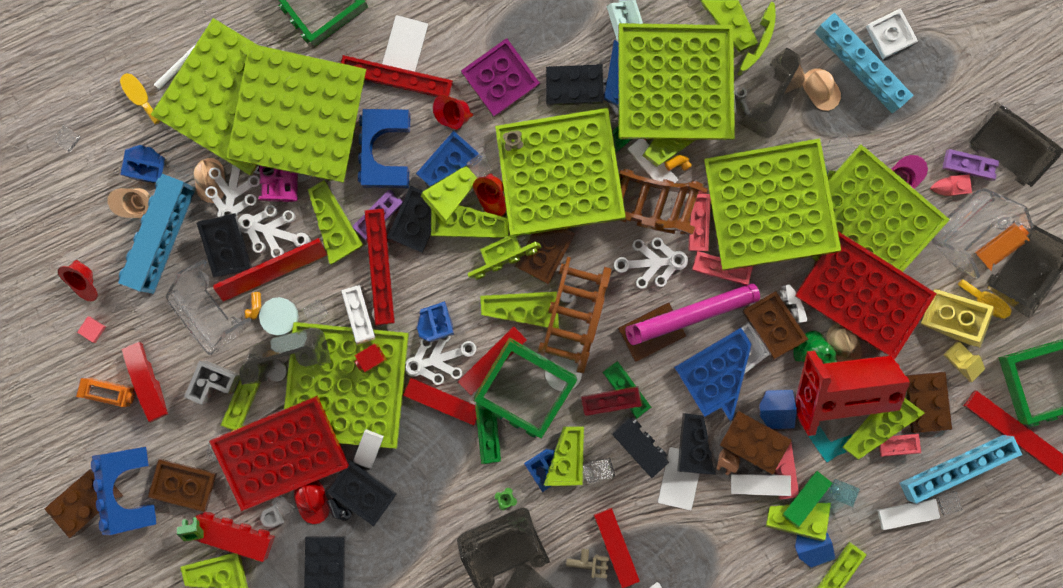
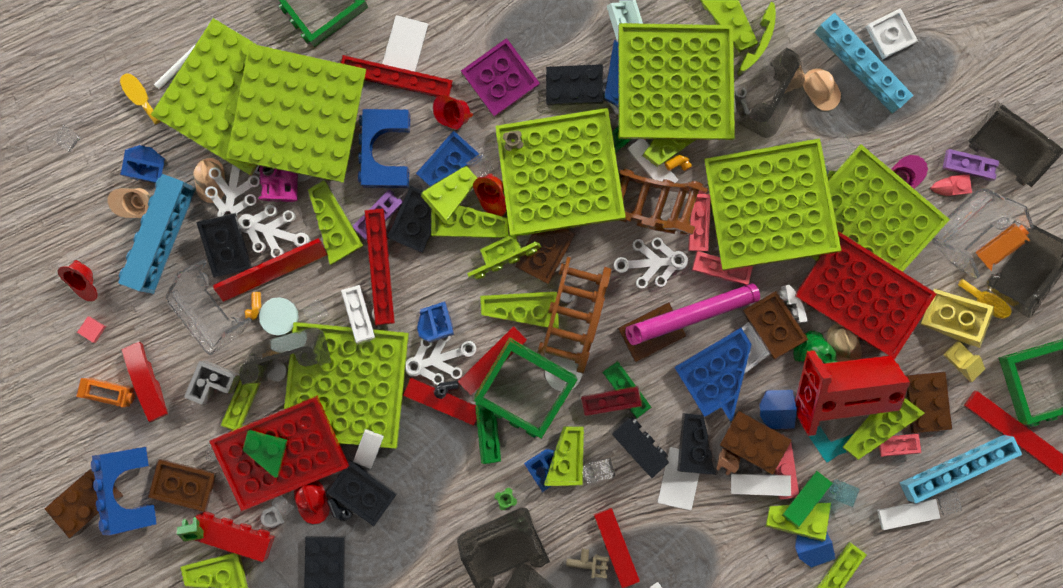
red brick [354,343,387,372] -> none
none -> green wing [243,430,287,478]
none -> black arm [434,381,458,399]

